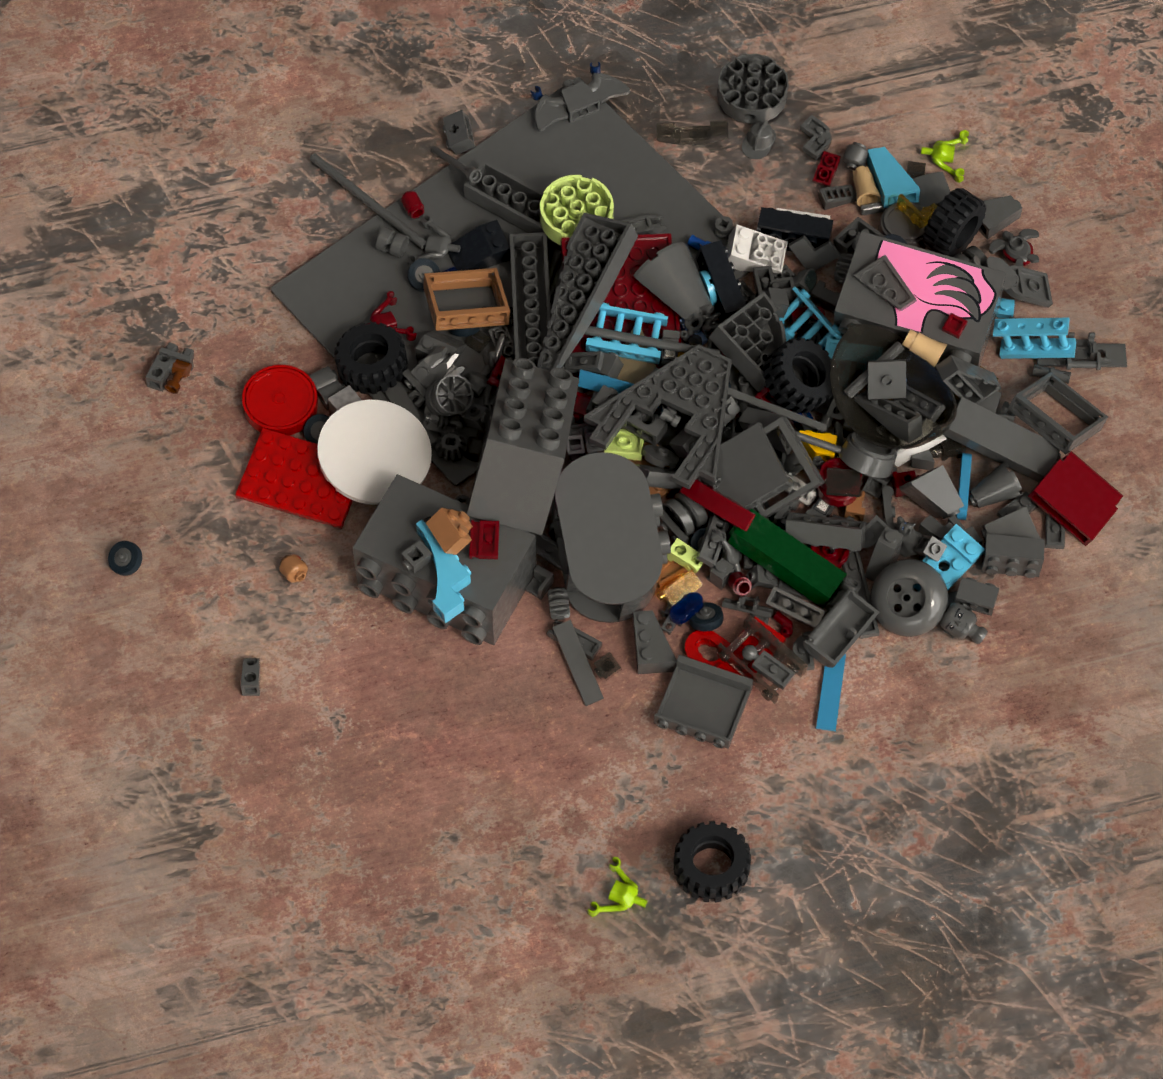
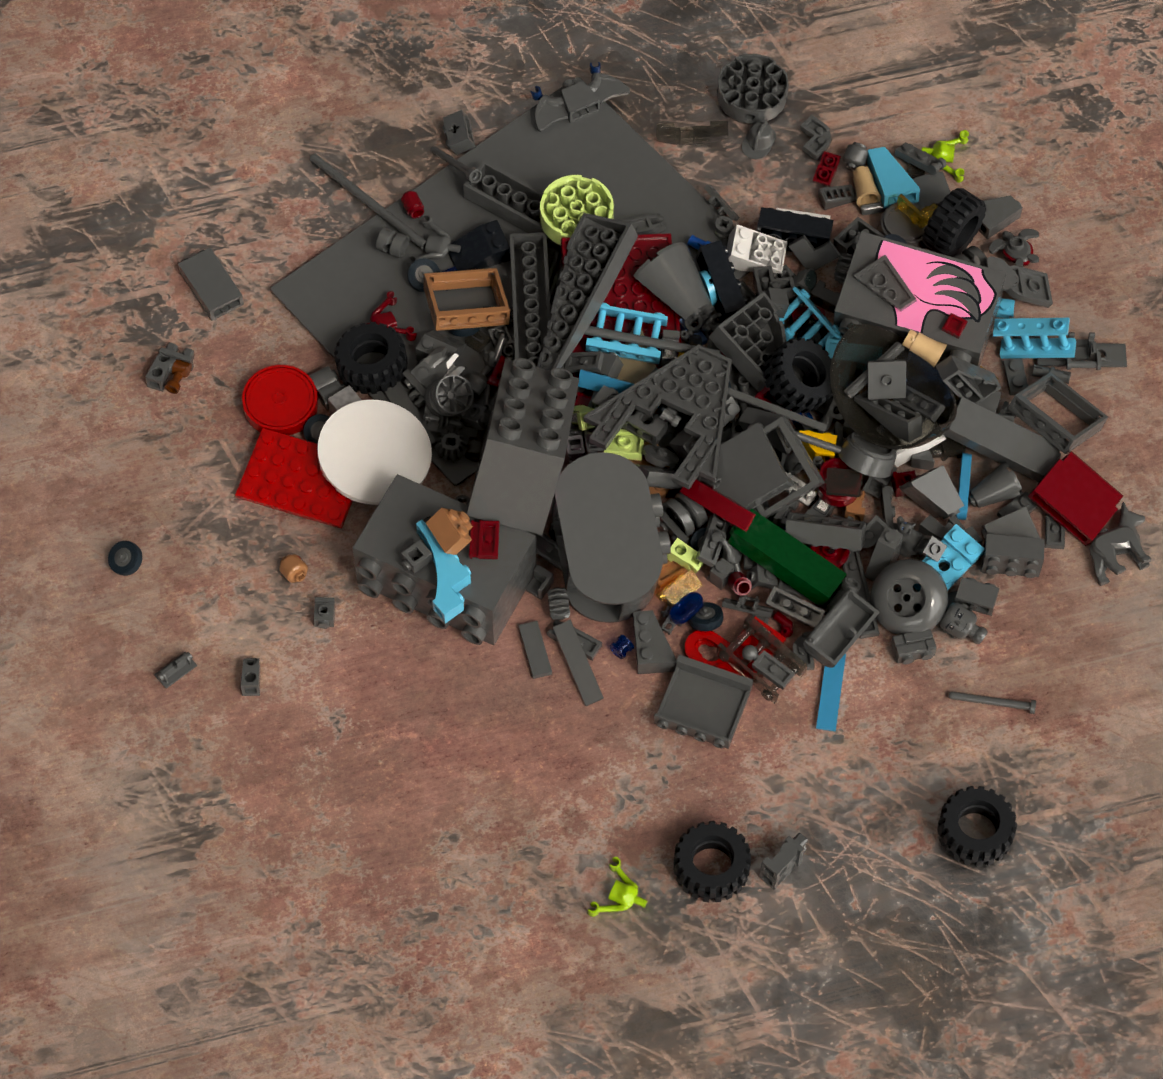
clear smoke brick [594,652,622,681] -> none
none -> dark grey hinge [154,652,197,689]
none -> dark grey brick [178,248,244,321]
none -> dark grey brick [314,597,336,629]
none -> dark grey tile [519,621,552,679]
none -> yellowish green leg [571,405,595,431]
none -> clear blue wheel [609,635,634,659]
none -> dark grey piece [704,184,740,221]
none -> dark grey hips [759,833,808,890]
none -> dark grey brick [891,629,936,664]
none -> dark grey plate [895,142,946,175]
none -> black tyre [937,786,1017,867]
none -> dark grey bar [949,692,1036,714]
none -> dark grey plate [1003,358,1028,396]
none -> dark grey animal [1089,502,1151,586]

